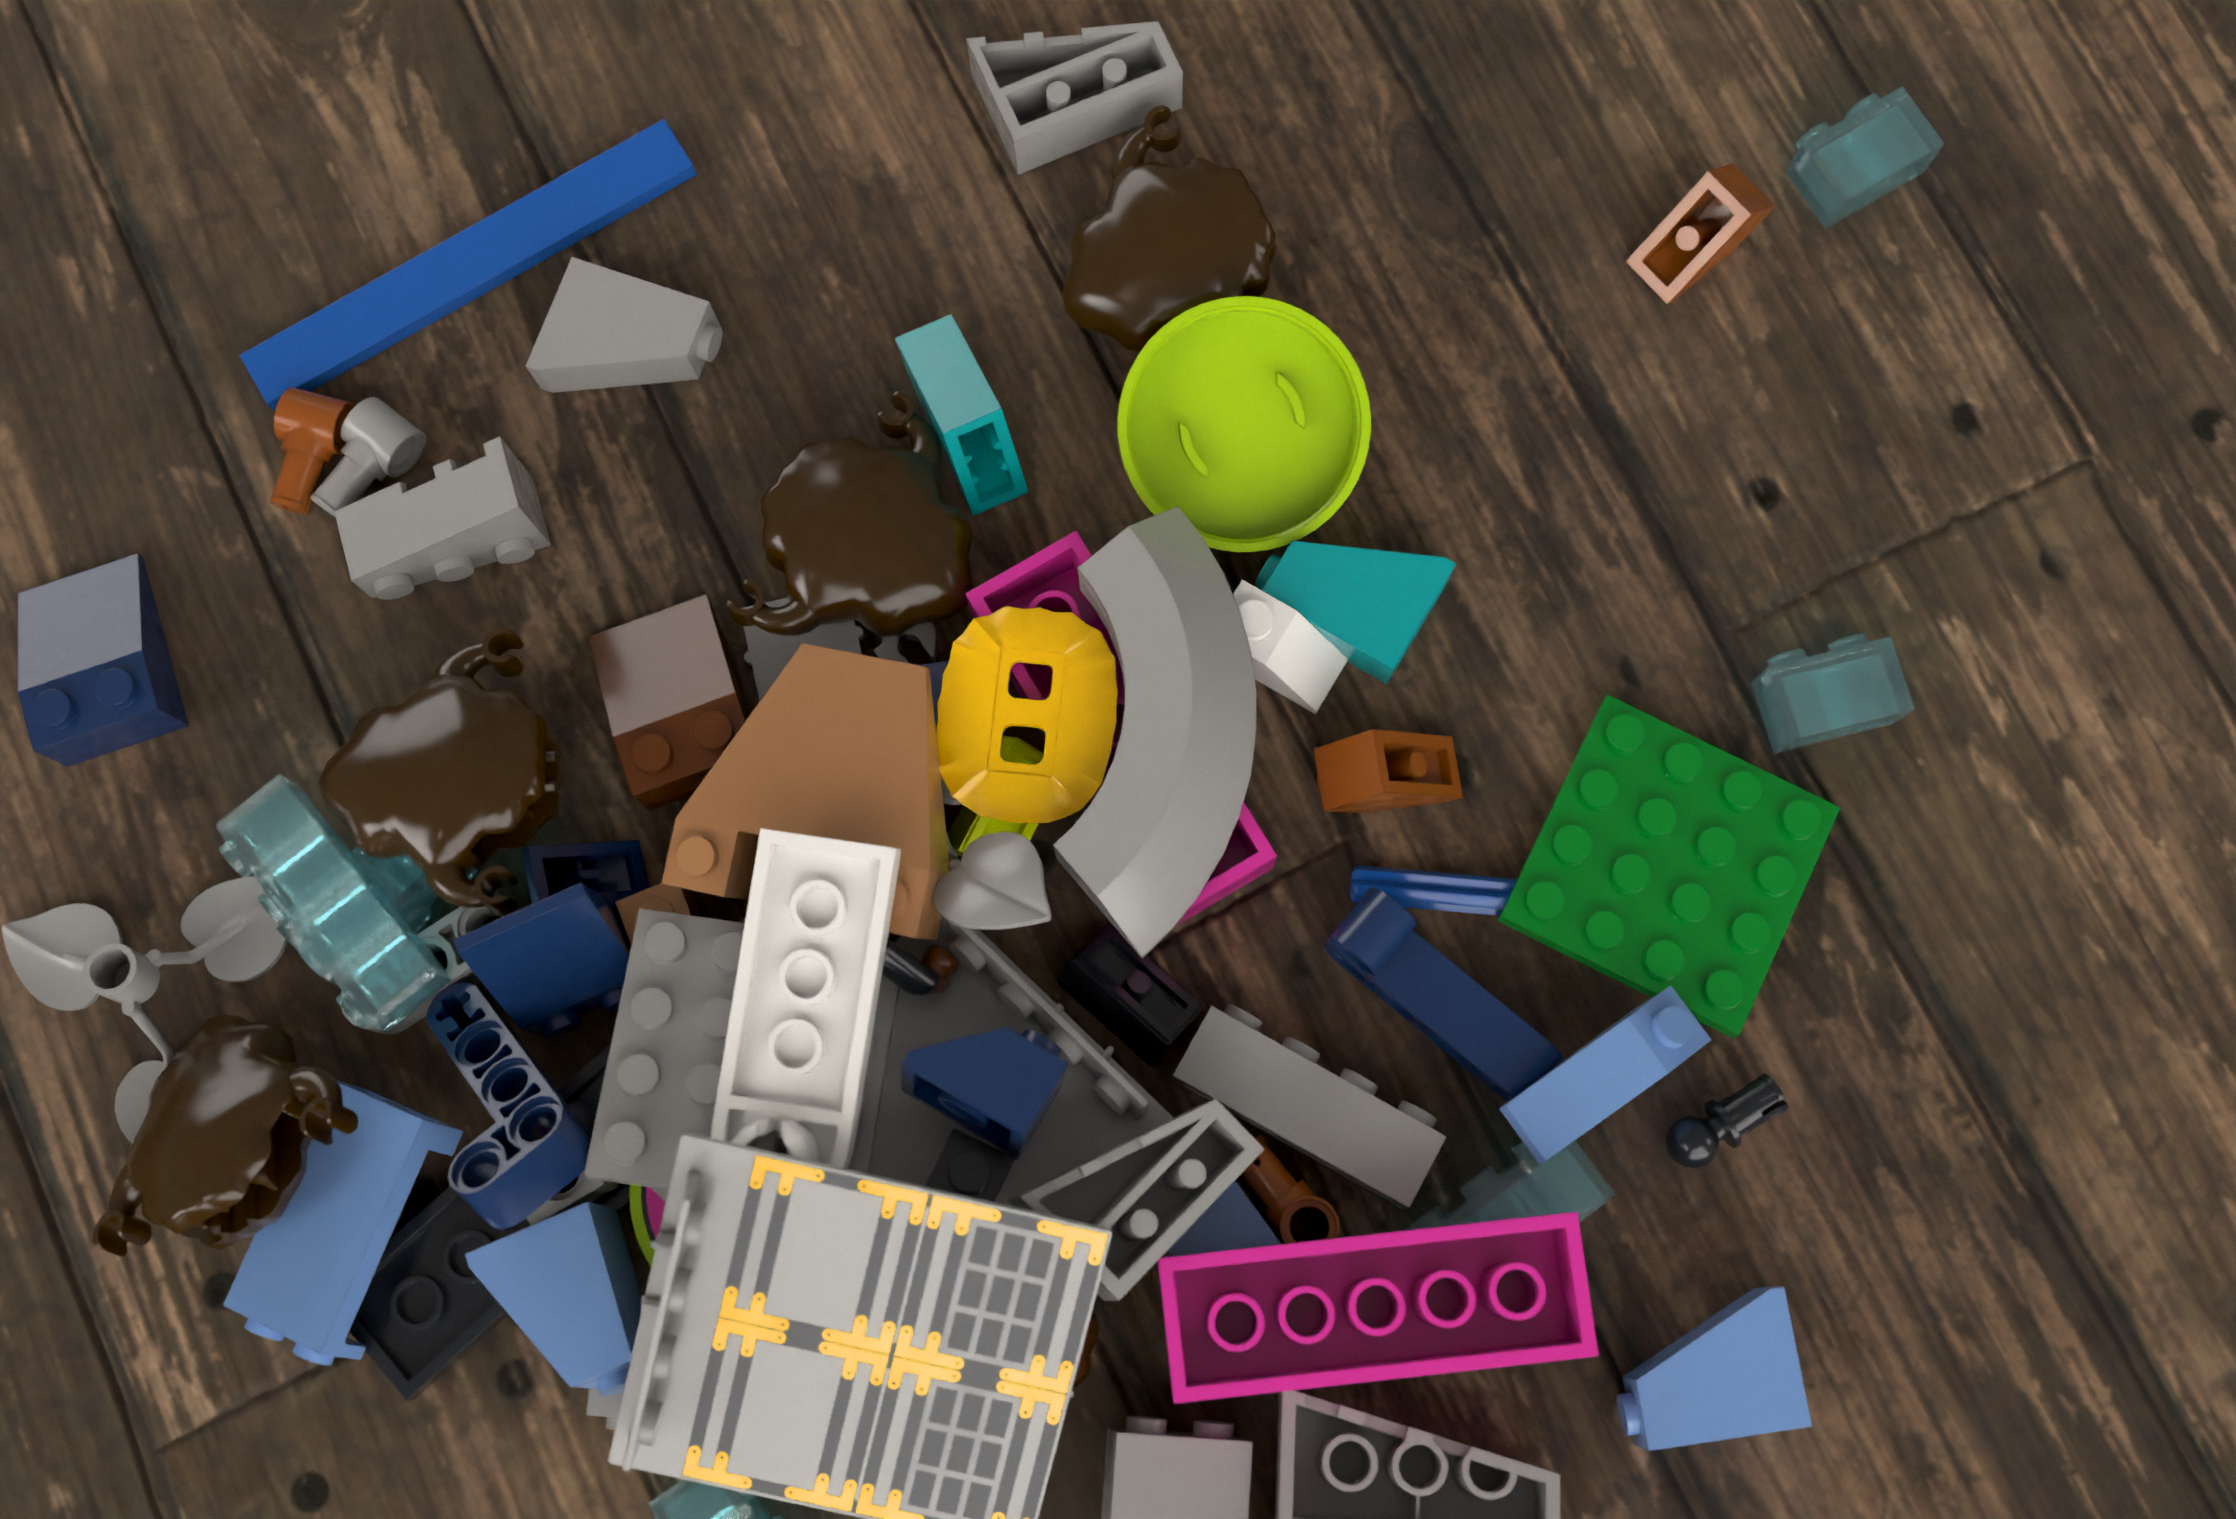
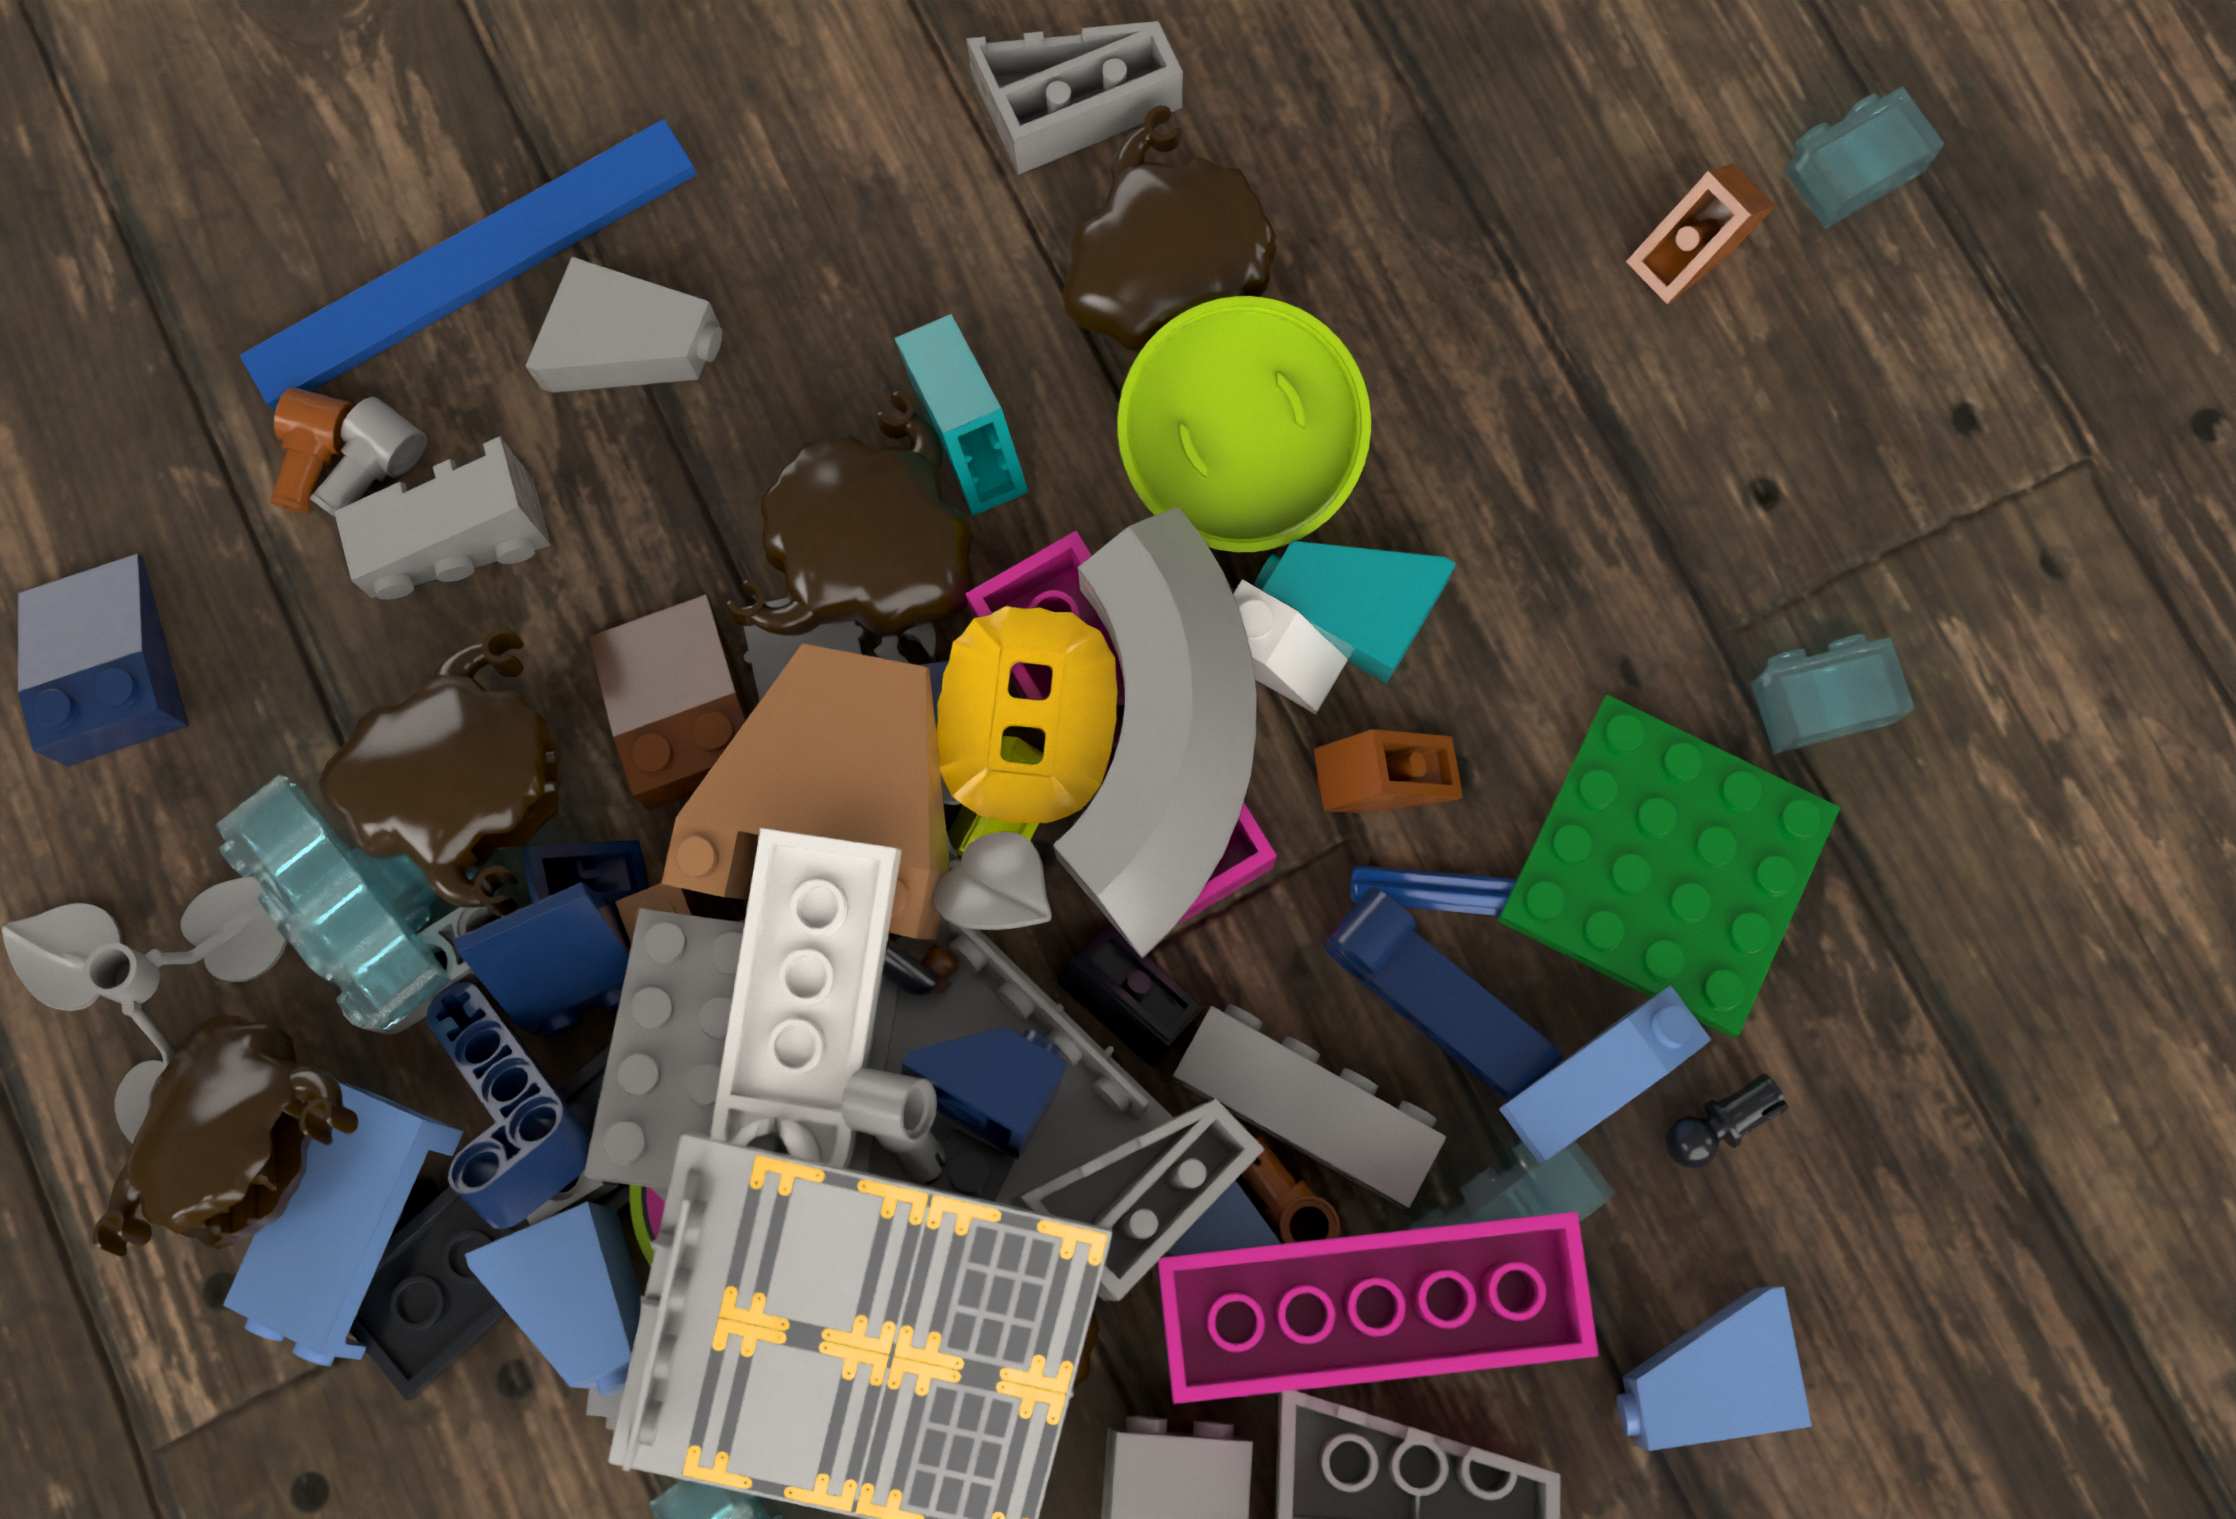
none -> light grey pin [841,1068,947,1183]

